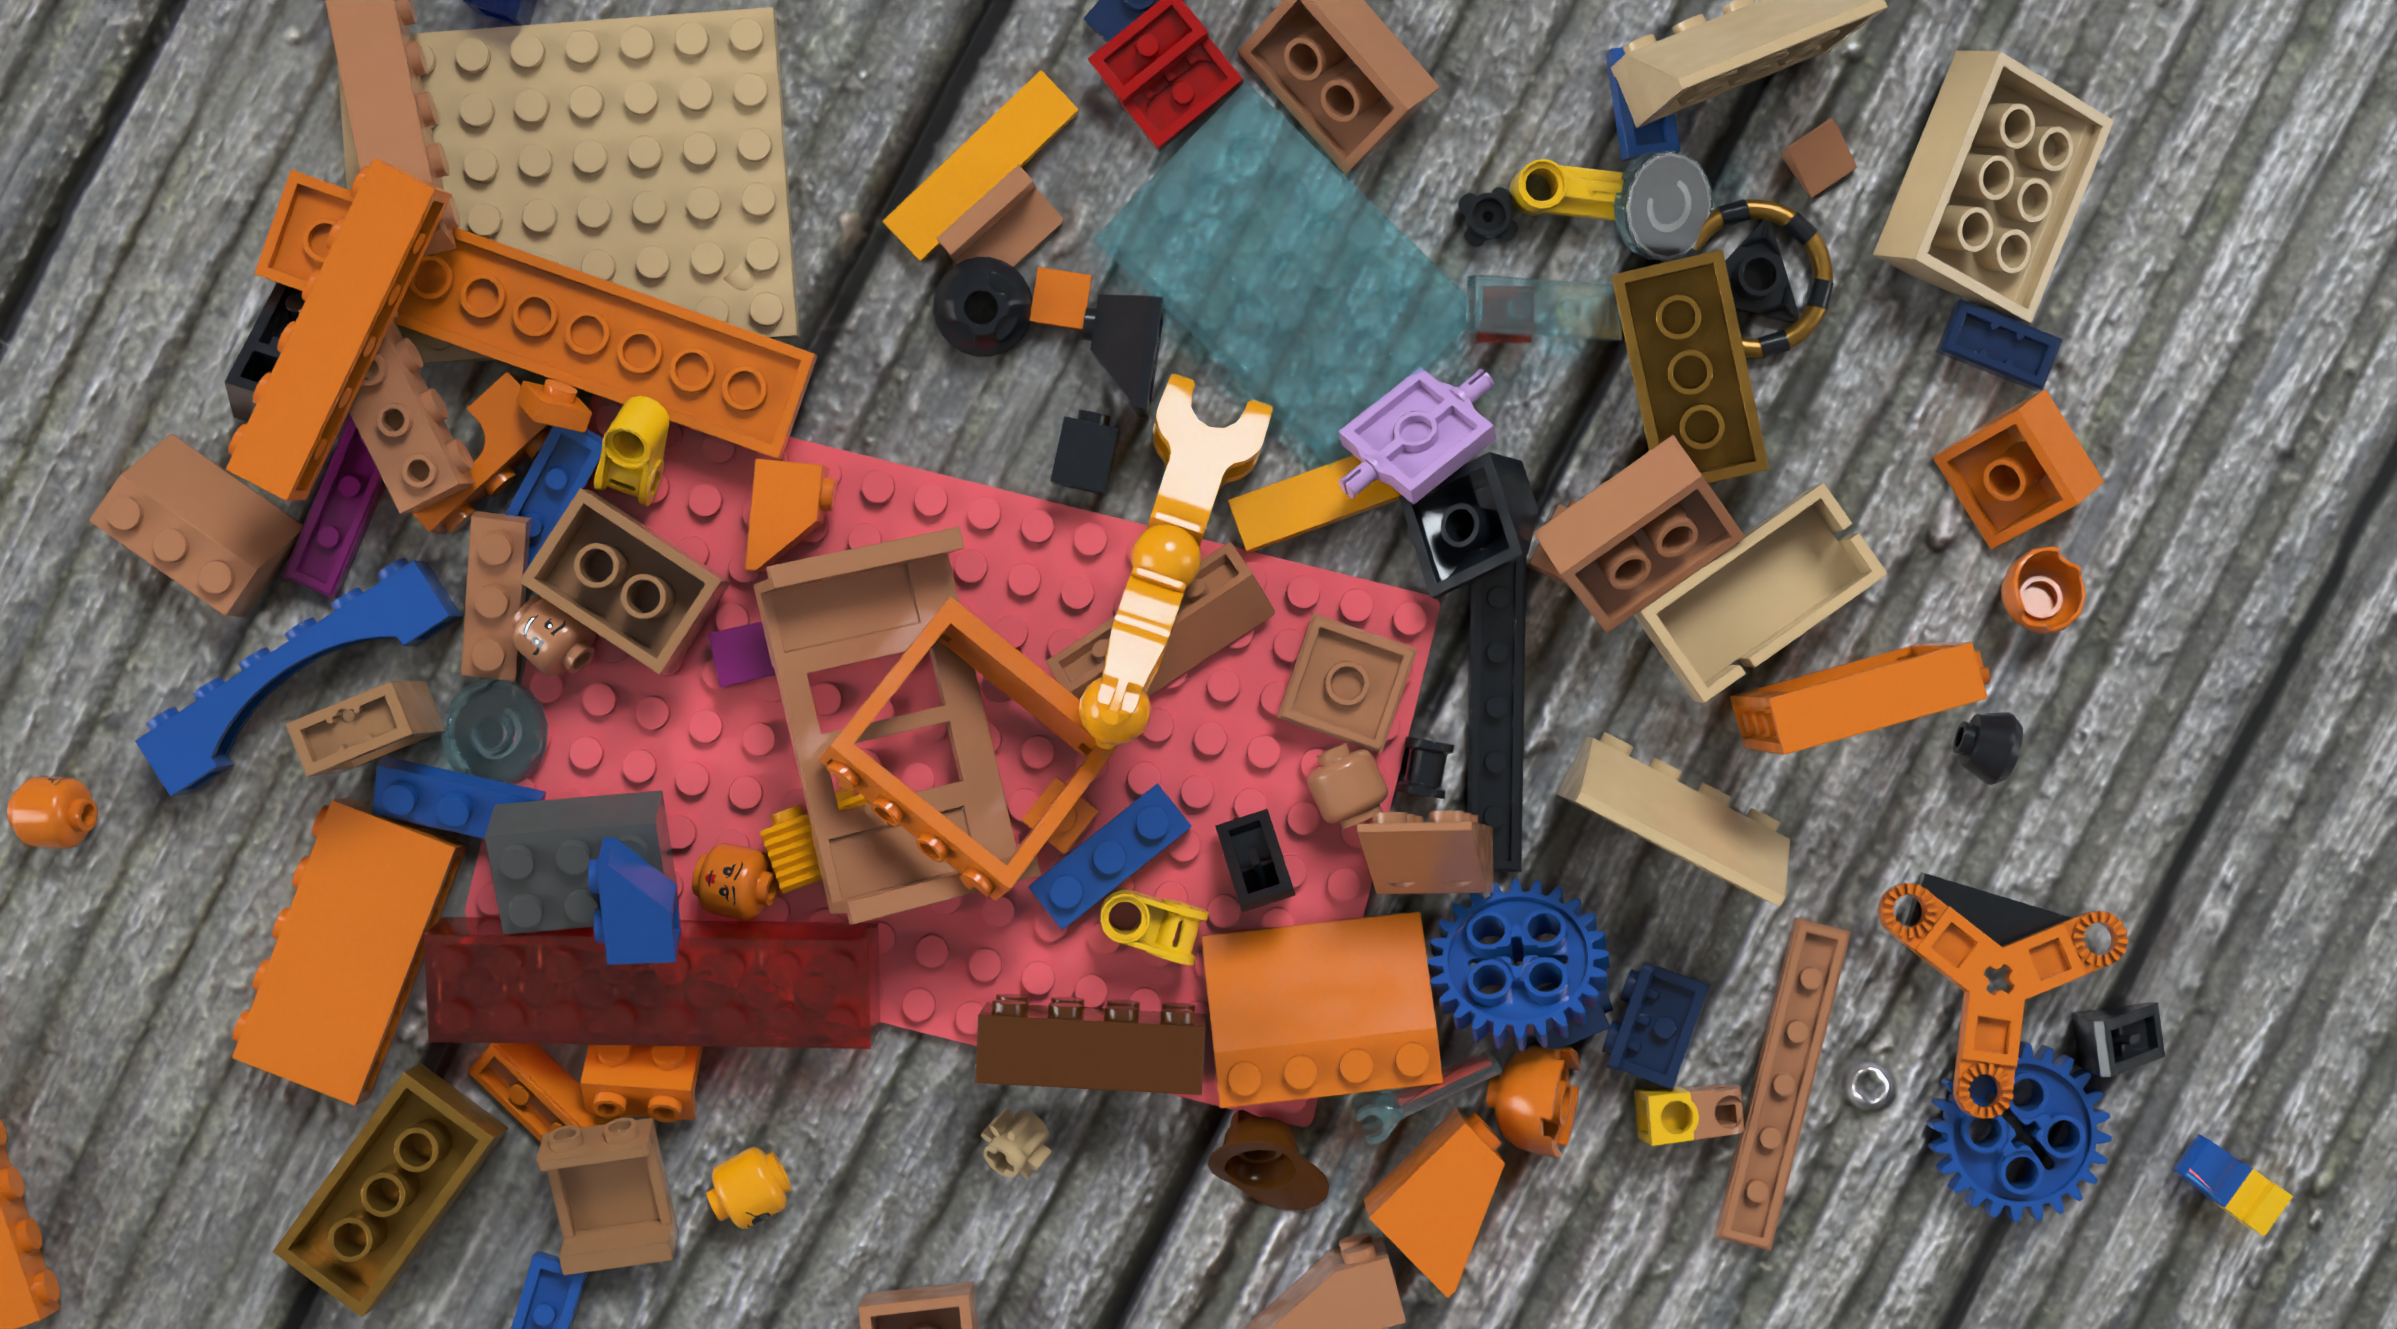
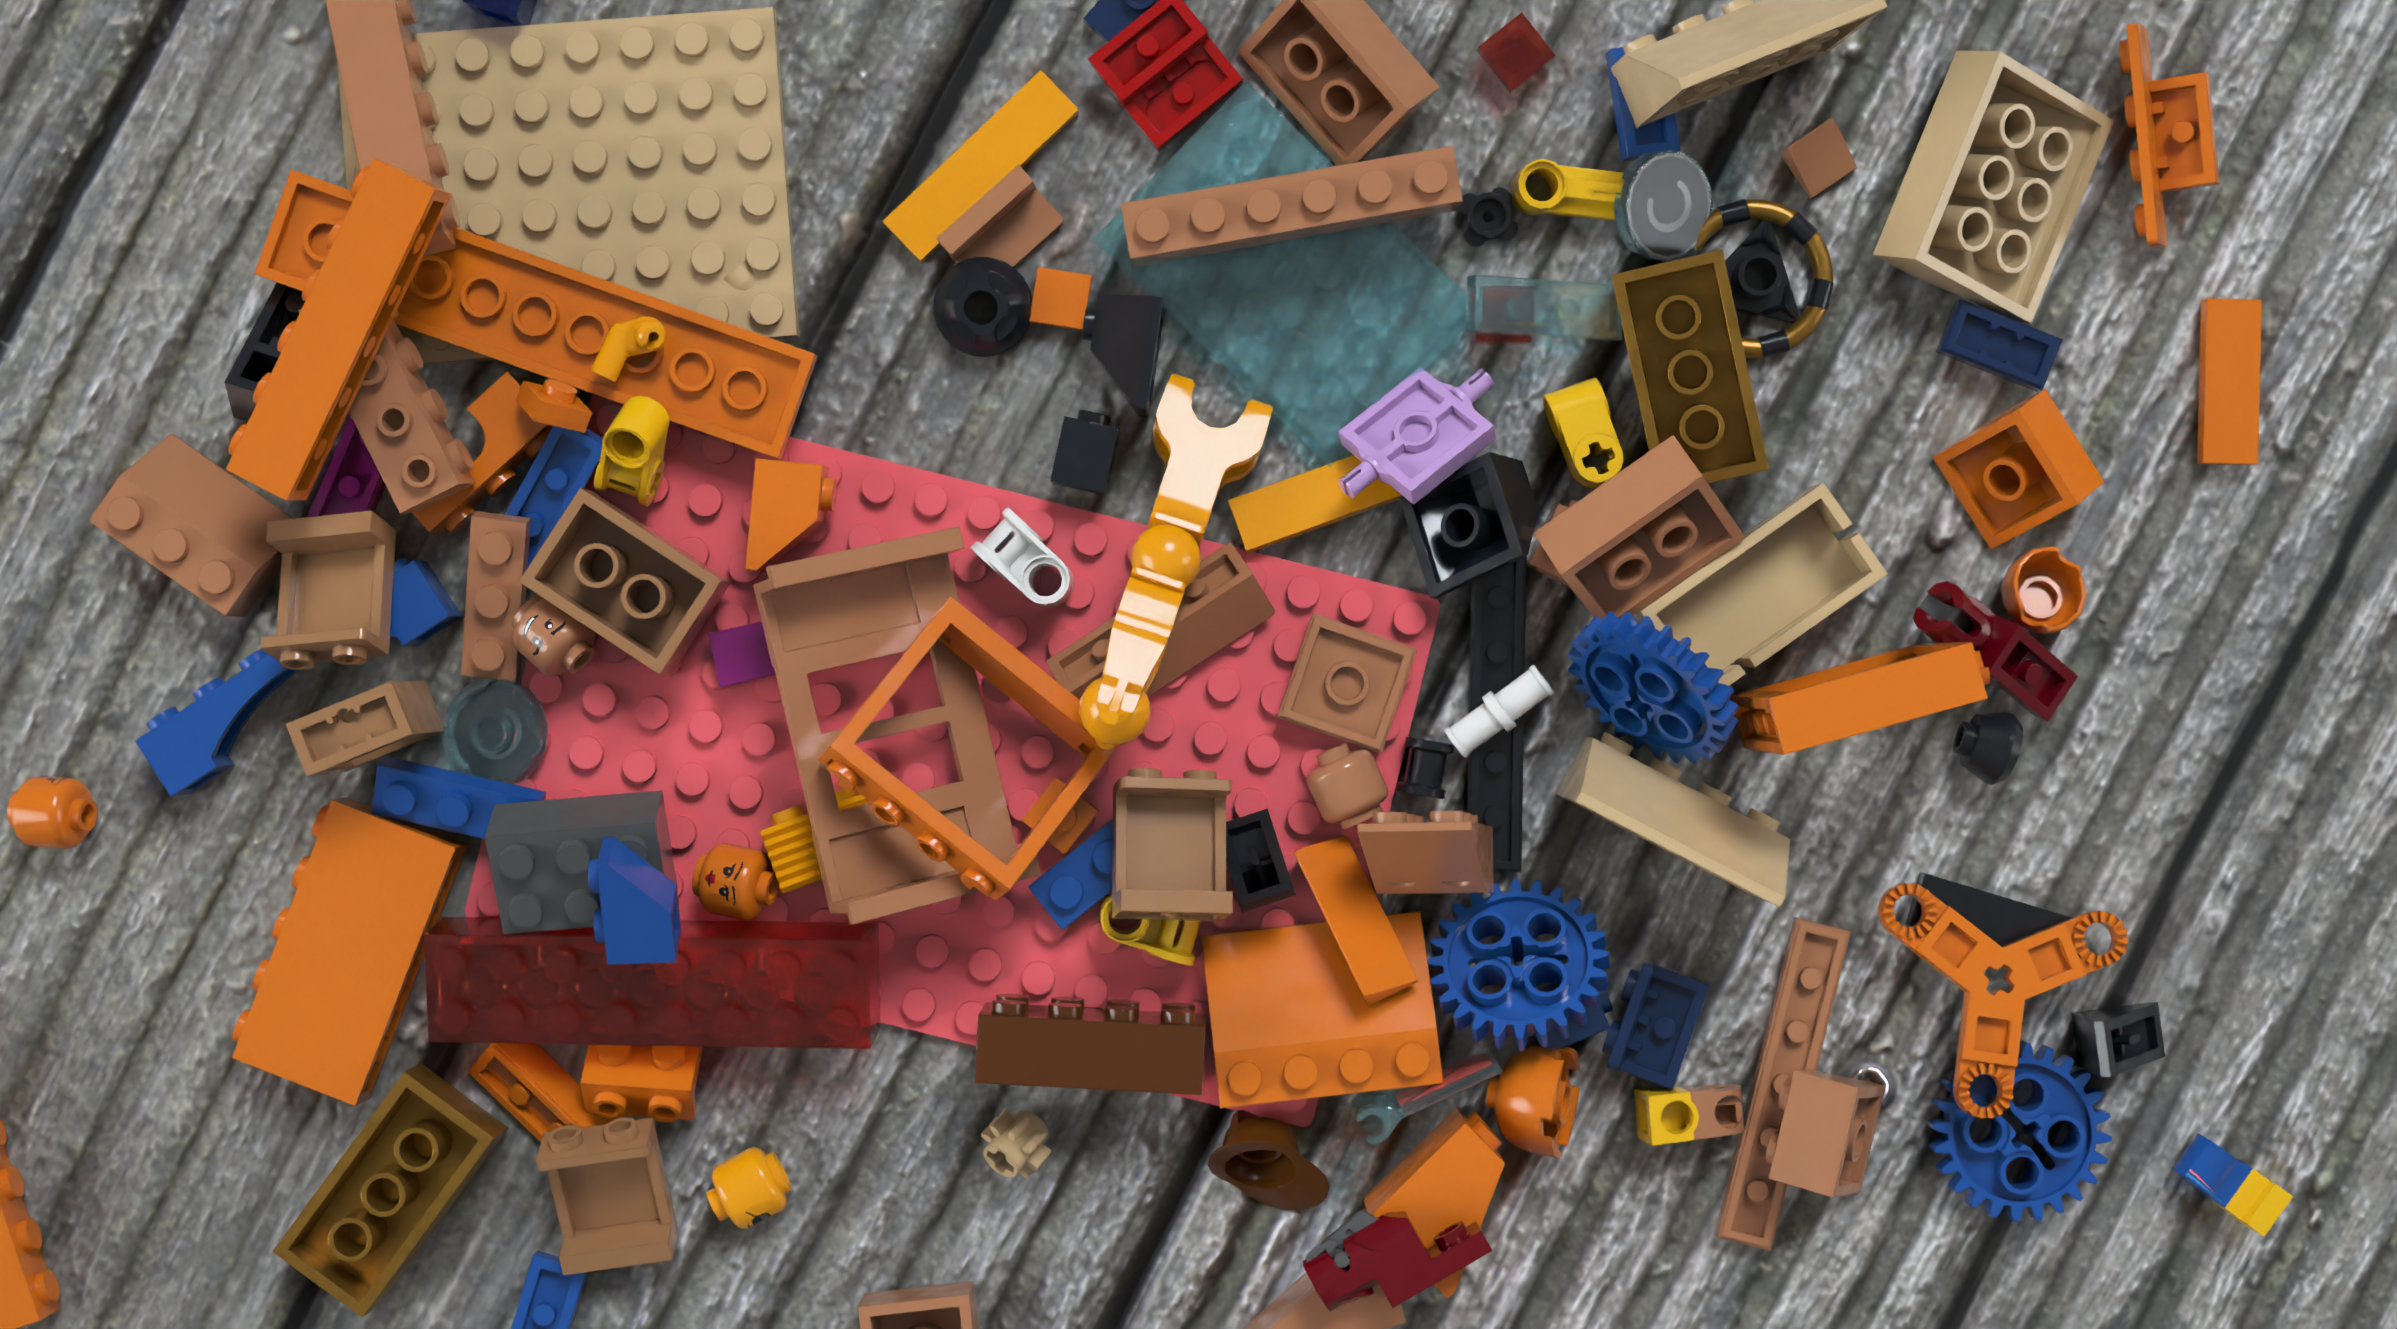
none -> medium nougat panel [261,511,396,670]
none -> light orange arm [590,316,667,382]
none -> white piece [970,507,1074,607]
none -> medium nougat panel [1112,768,1233,921]
none -> nougat brick [1120,146,1463,267]
none -> orange slope [1293,835,1419,1006]
none -> dark red plate [1302,1210,1492,1311]
none -> white pin [1444,665,1554,758]
none -> clear red plate [1477,13,1556,94]
none -> yellow piece [1542,377,1624,489]
none -> blue gear [1567,612,1739,764]
none -> nougat slope [1766,1069,1886,1198]
none -> dark red plate [1913,581,2078,722]
none -> orange bracket [2119,23,2220,248]
none -> orange tile [2197,298,2262,466]

